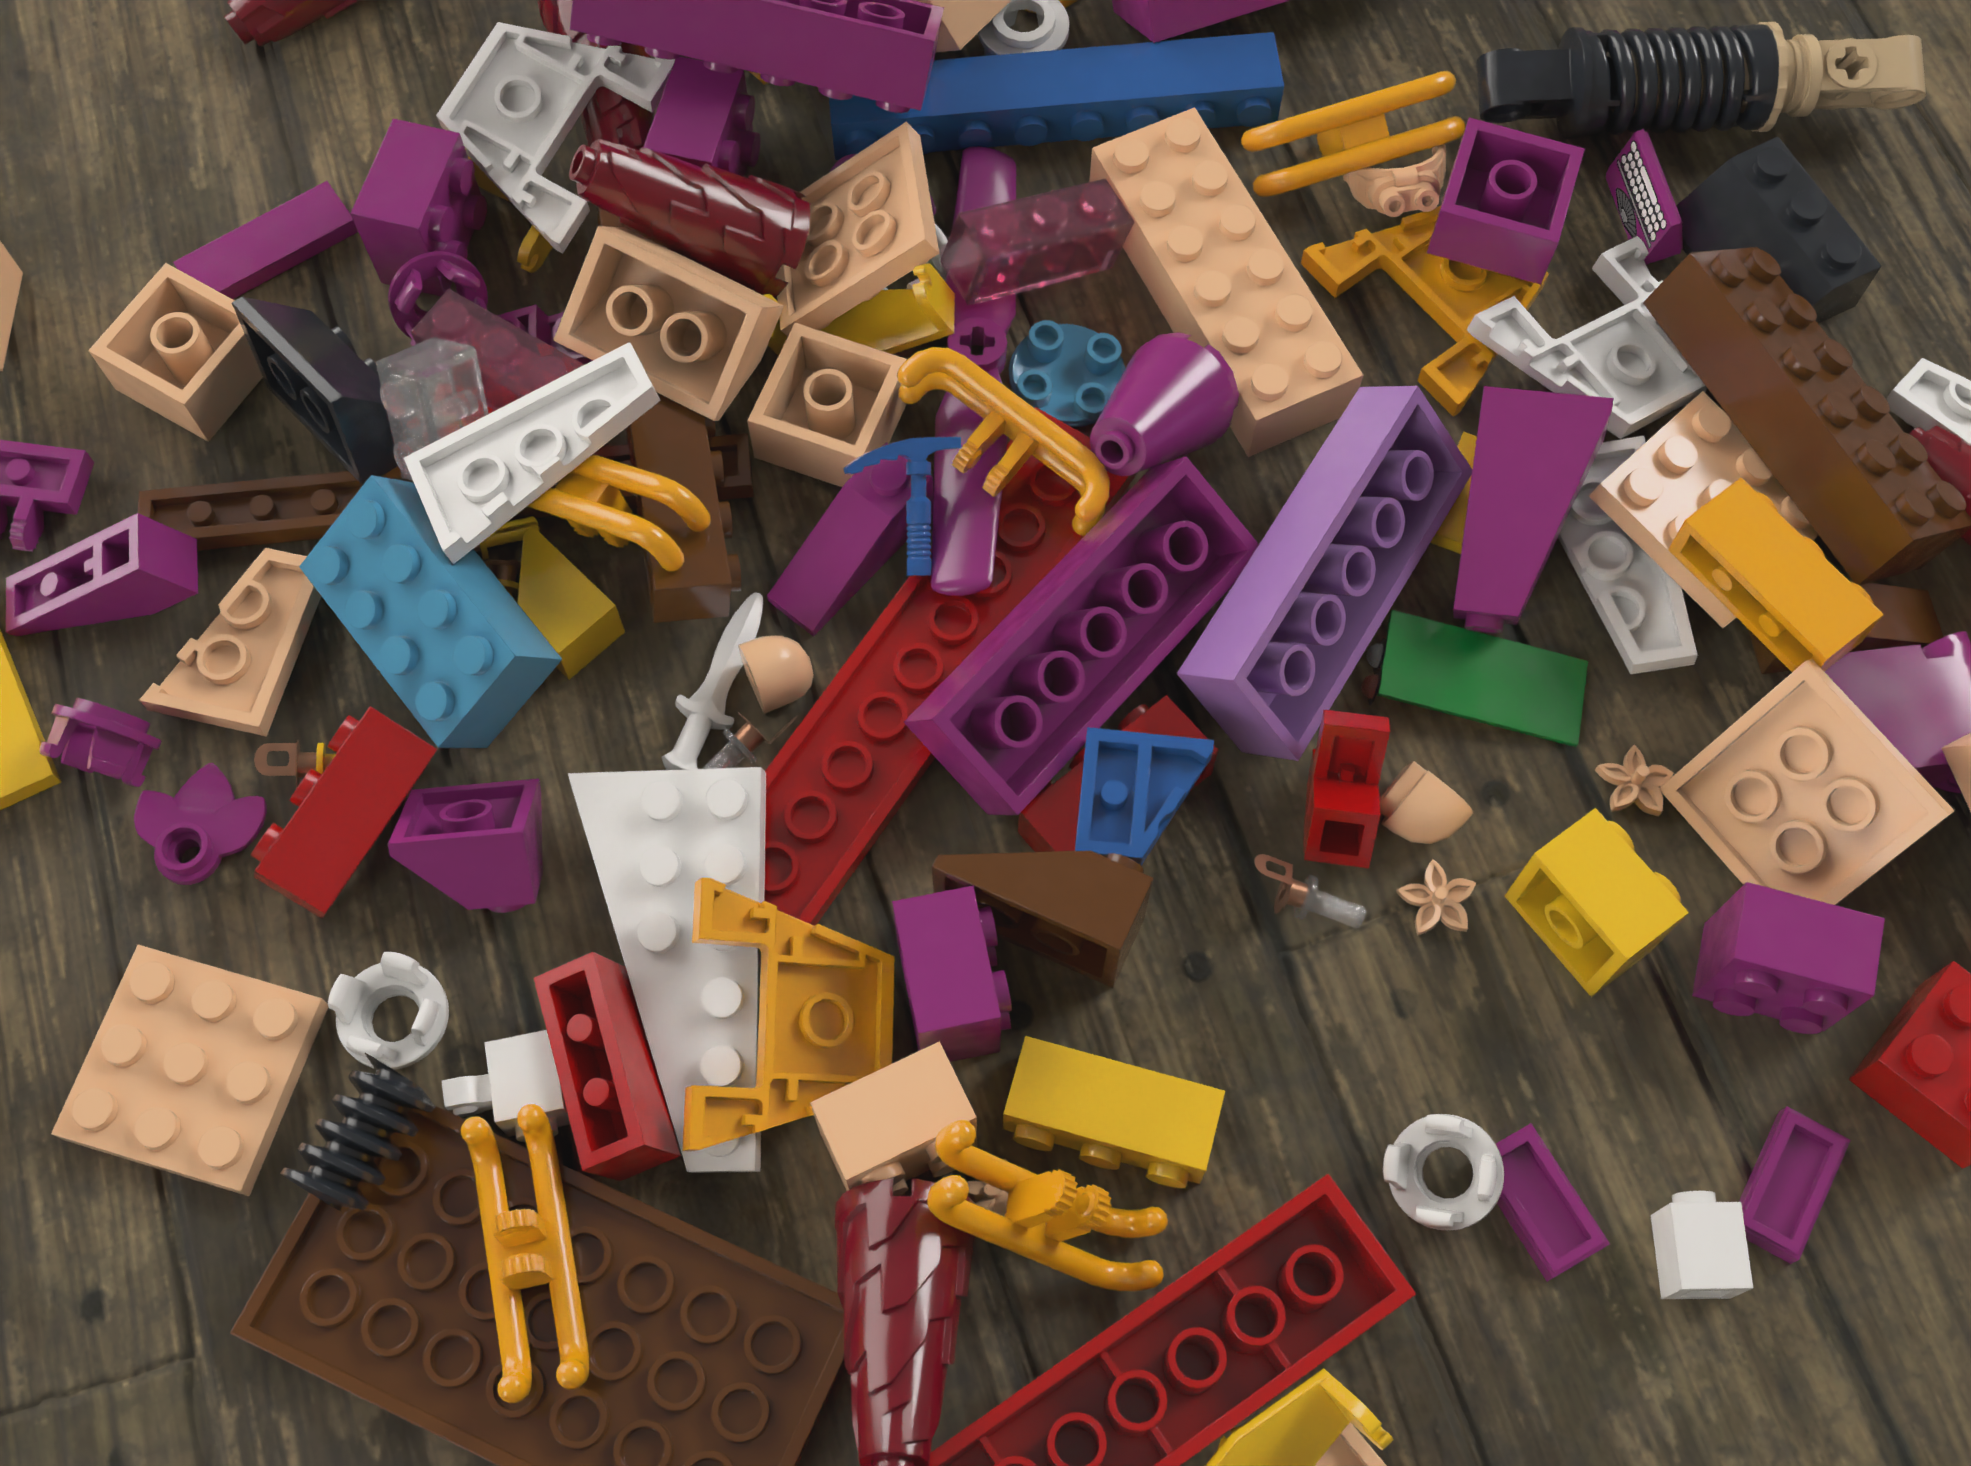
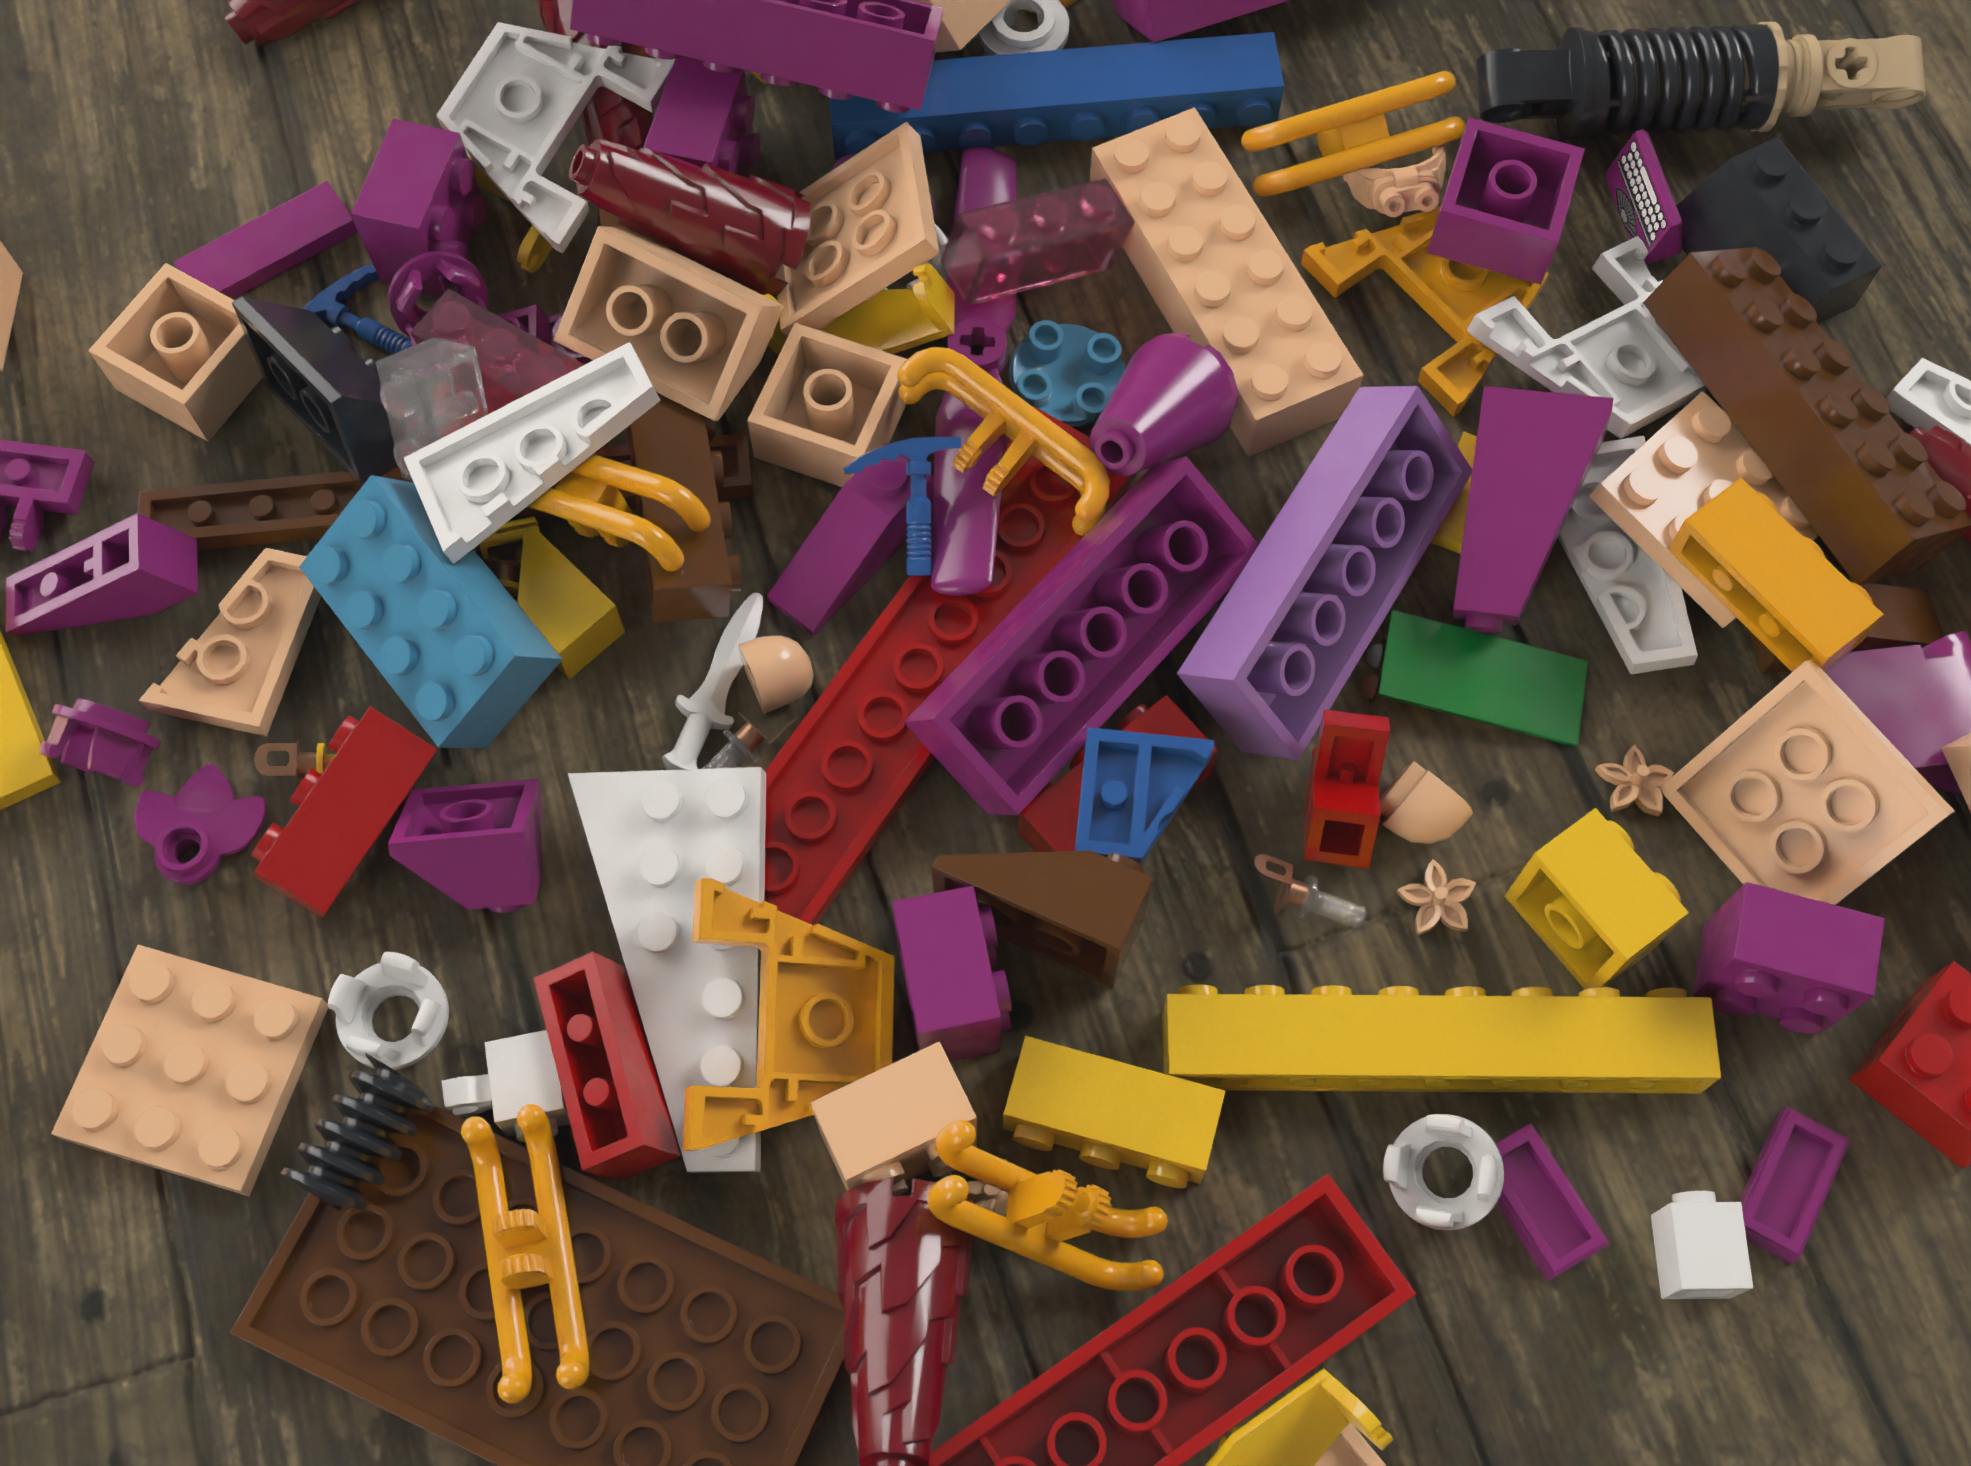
none -> blue piece [303,264,427,367]
none -> yellow brick [1162,985,1721,1094]

